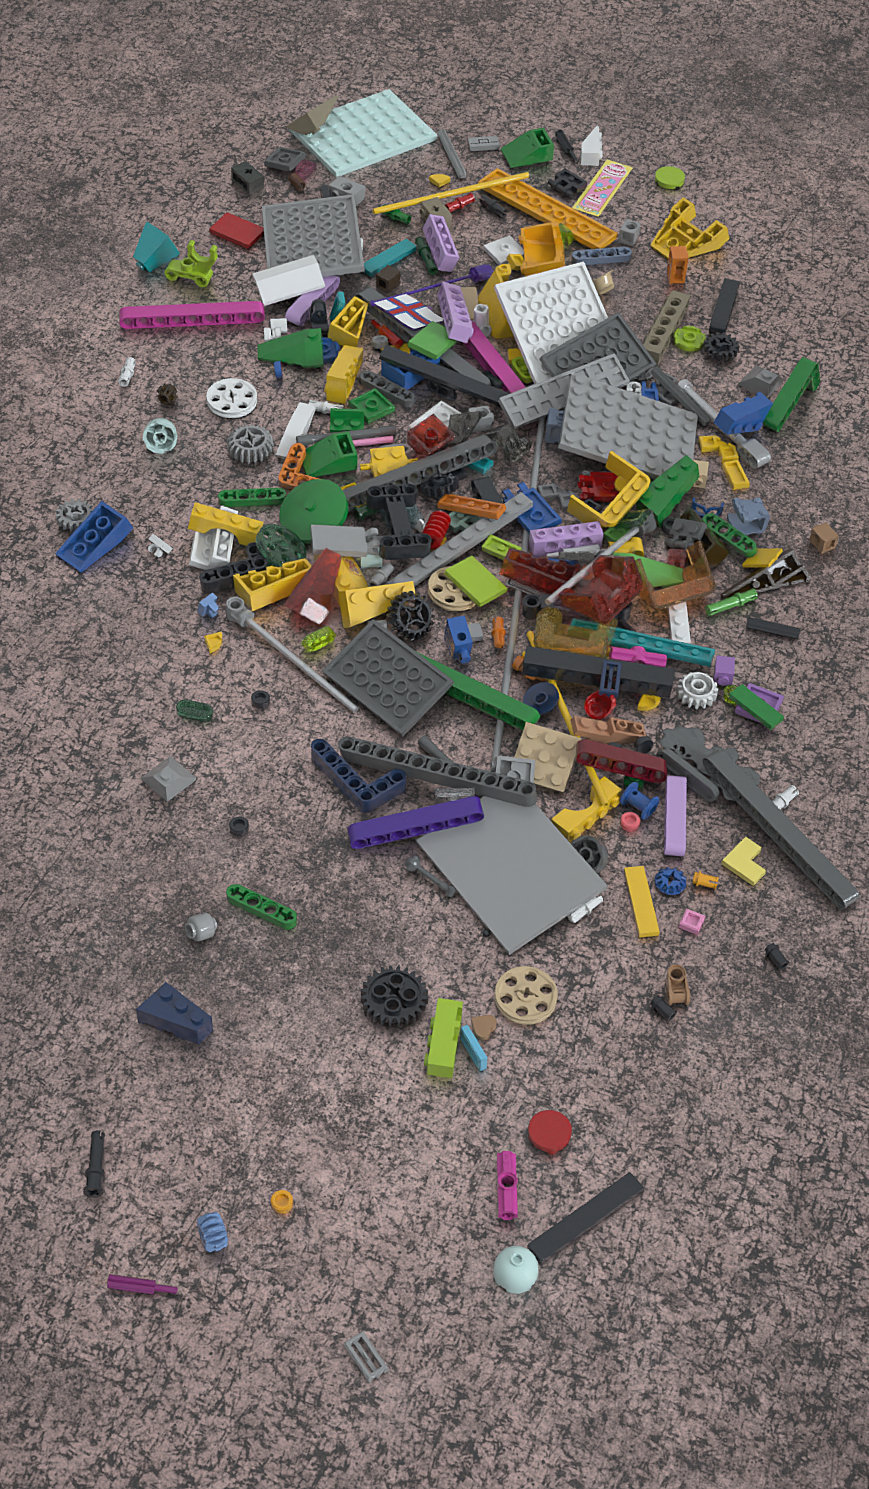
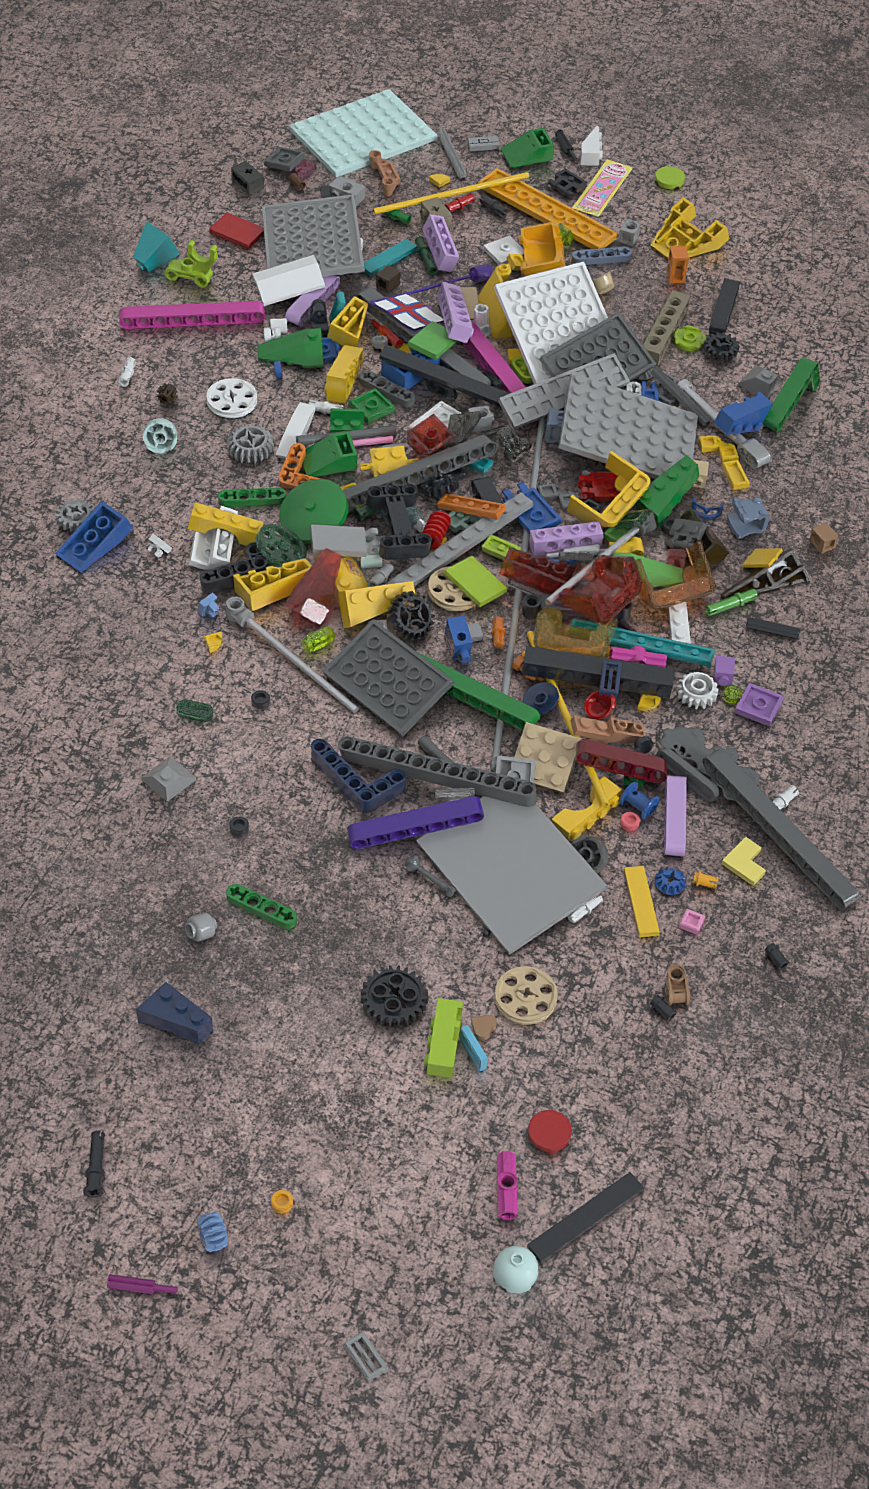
dark tan wedge [287,95,338,135] -> none
green beam [702,513,757,557] -> none
green tile [729,684,784,730] -> none
none -> nougat plate [369,150,401,197]

